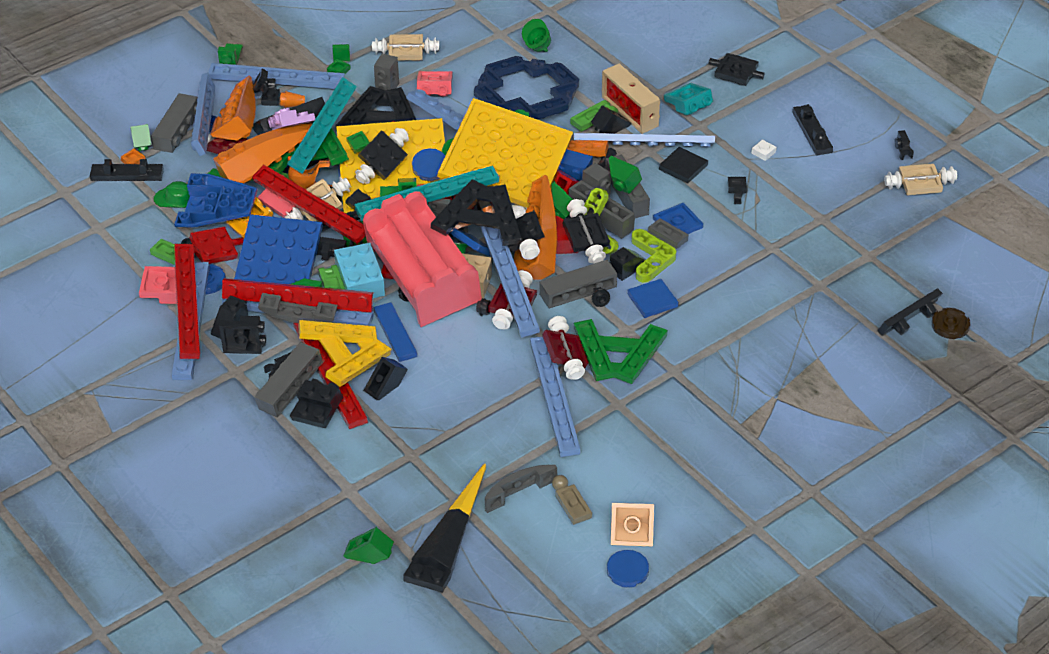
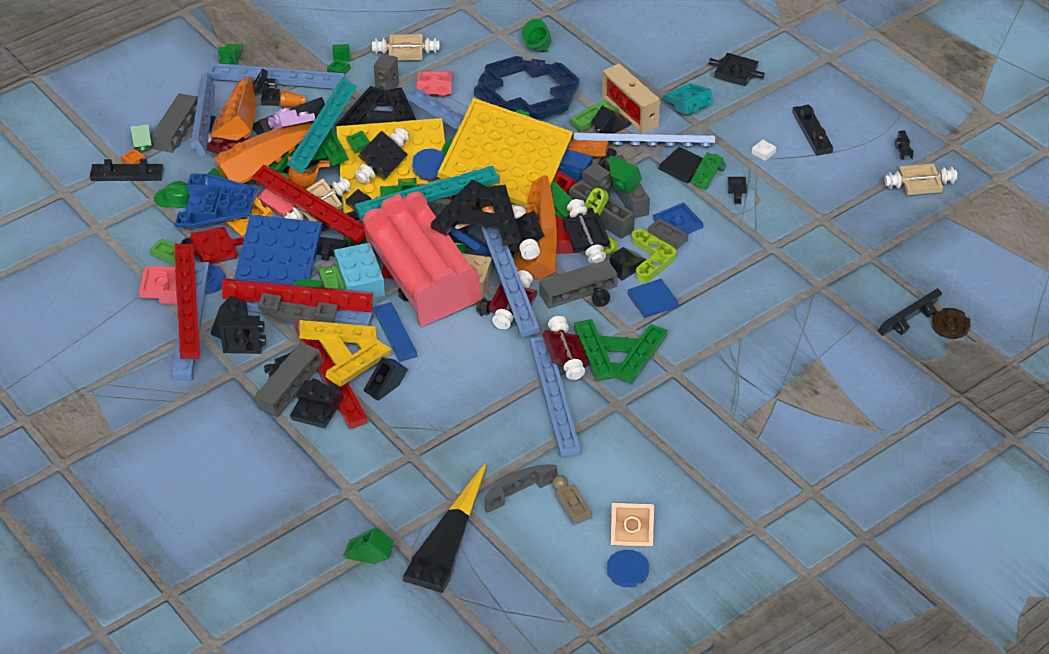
none -> green bracket [691,152,726,190]

